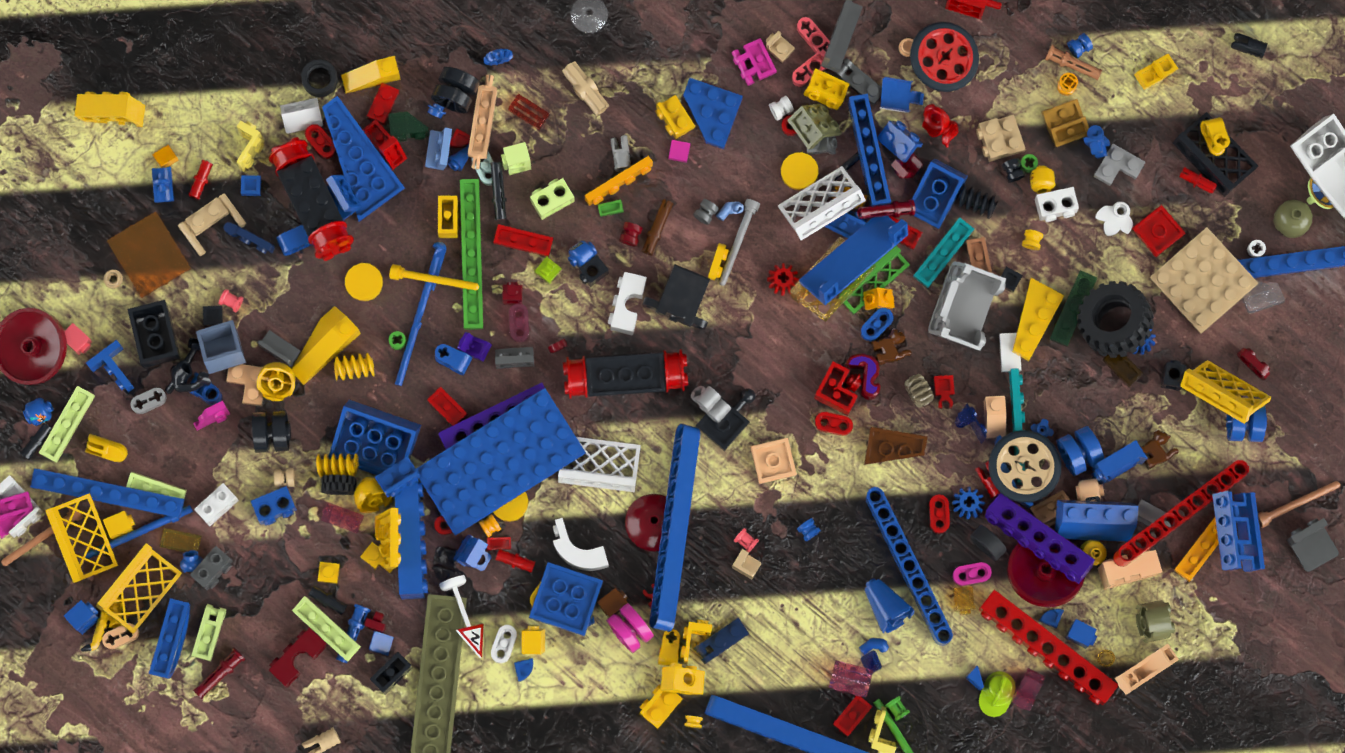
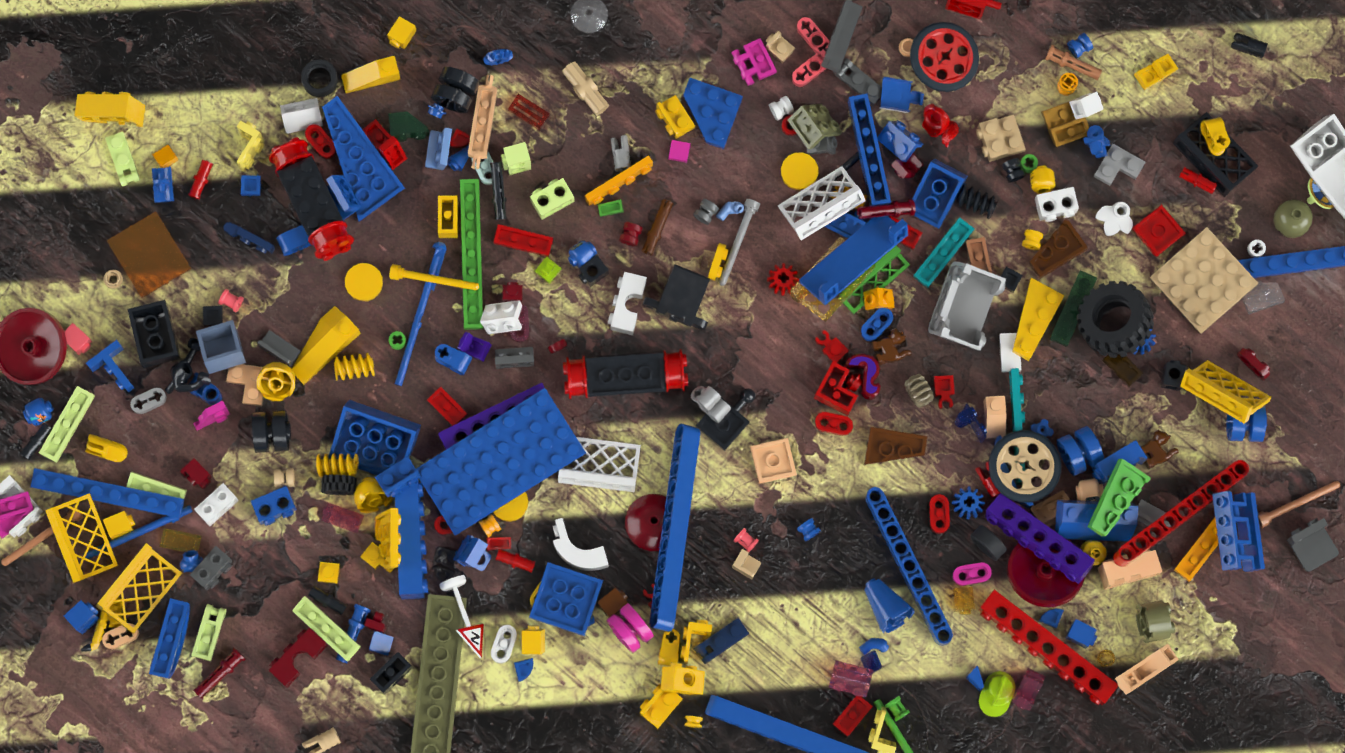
tan plate [178,193,247,256] -> none
red plate [367,83,400,125] -> none
yellow bracket [804,68,849,110] -> none
none -> yellowish green plate [105,132,140,187]
none -> dark red brick [180,458,212,489]
none -> yellow brick [387,16,416,49]
none -> white bracket [480,300,522,334]
none -> red plate [815,330,849,363]
none -> reddish brown wing [1029,217,1088,279]
none -> white brick [1069,92,1103,119]
none -> bright green wing [1087,459,1151,536]

